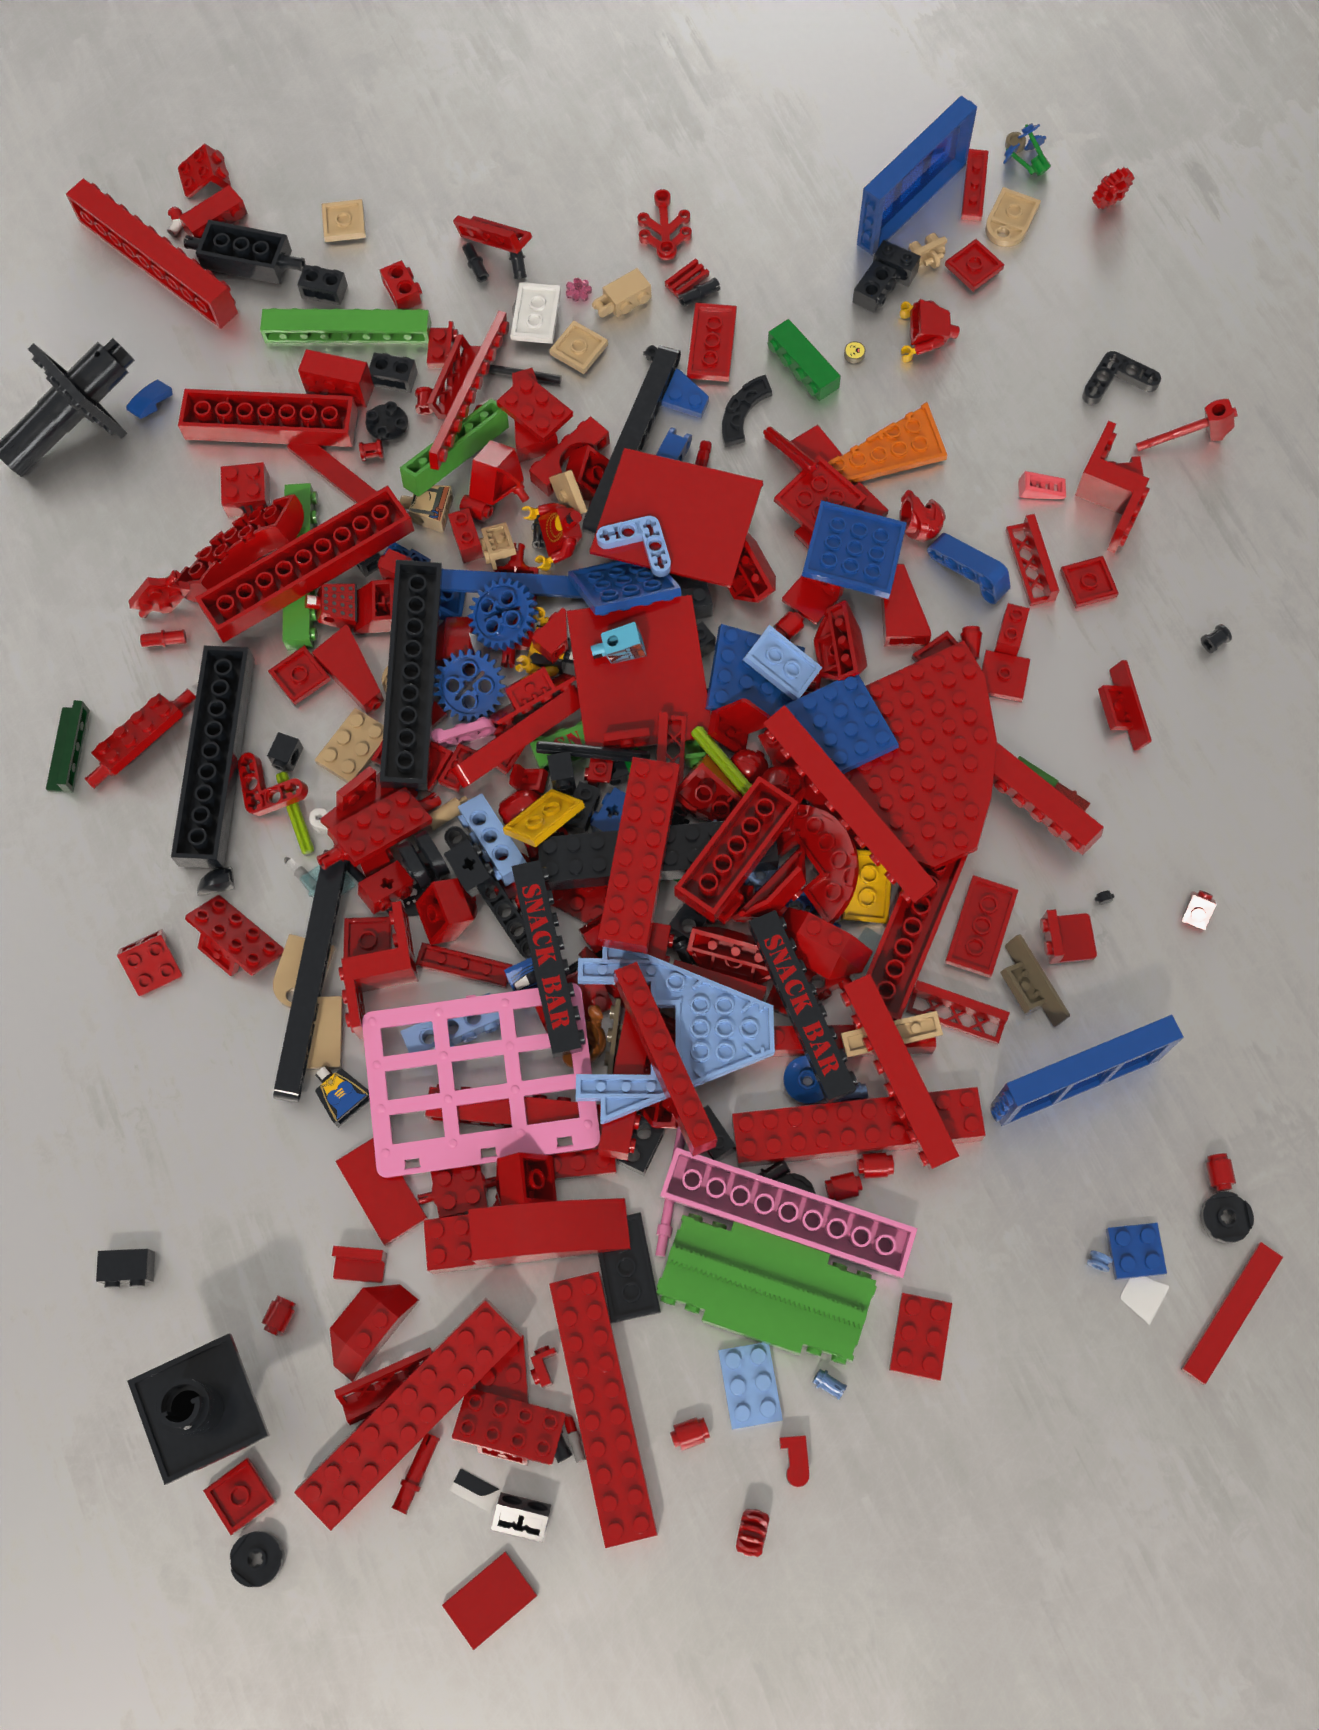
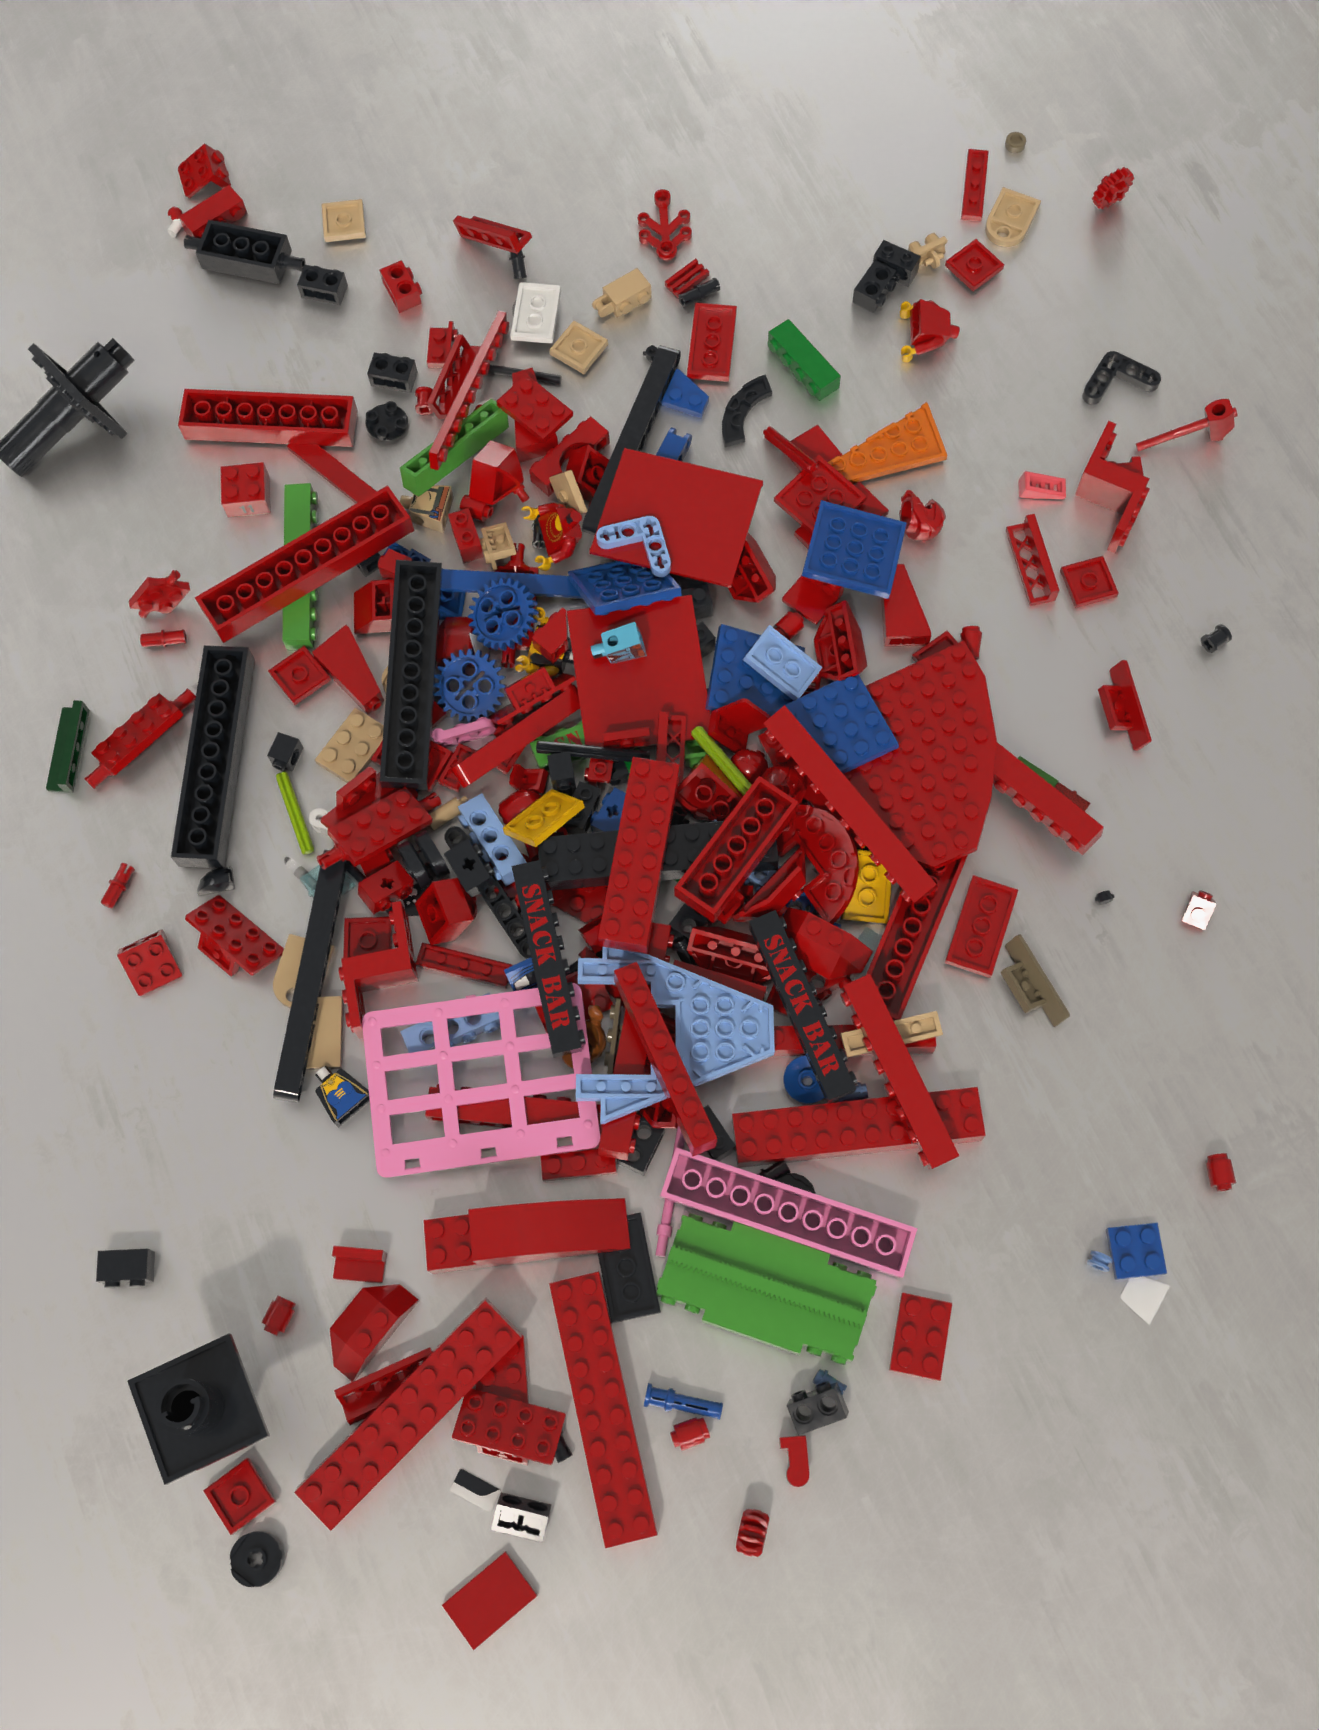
red brick [66,178,238,329] -> none
blue slope [126,379,173,419] -> none
red brick [177,494,304,602] -> none
red beam [238,752,308,816] -> none
bright green brick [260,308,431,344] -> none
red brick [298,349,374,408] -> none
red torso [304,584,357,631] -> none
red tile [335,1138,428,1246] -> none
red bush [359,439,384,462] -> none
red pin [391,1433,440,1515] -> none
red plate [417,1165,496,1218] -> none
black axle [462,242,489,283] -> none
red piece [492,1152,557,1207] -> none
red bracket [530,1345,558,1388] -> none
light grey piece [564,1413,586,1463] -> none
clear pink plant [566,278,592,302] -> none
red axle [695,440,712,467] -> none
light blue plate [718,1343,783,1430] -> none
red brick [824,1172,863,1201] -> none
tile [844,341,866,364] -> none
blue window [857,96,977,255] -> none
red brick [857,1152,894,1179] -> none
red fence [906,980,1010,1045] -> none
blue beam [927,533,1011,604] -> none
red plate [982,650,1030,702] -> none
blue window [990,1015,1184,1127] -> none
red brick [994,603,1030,656] -> none
plant [1003,123,1051,176] -> none
red bracket [1040,909,1097,964] -> none
red tile [1181,1242,1283,1385] -> none
black plate [1200,1191,1254,1243] -> none
none -> red axle [101,863,135,908]
none -> blue pin [644,1383,723,1420]
none -> black brick [786,1381,849,1436]

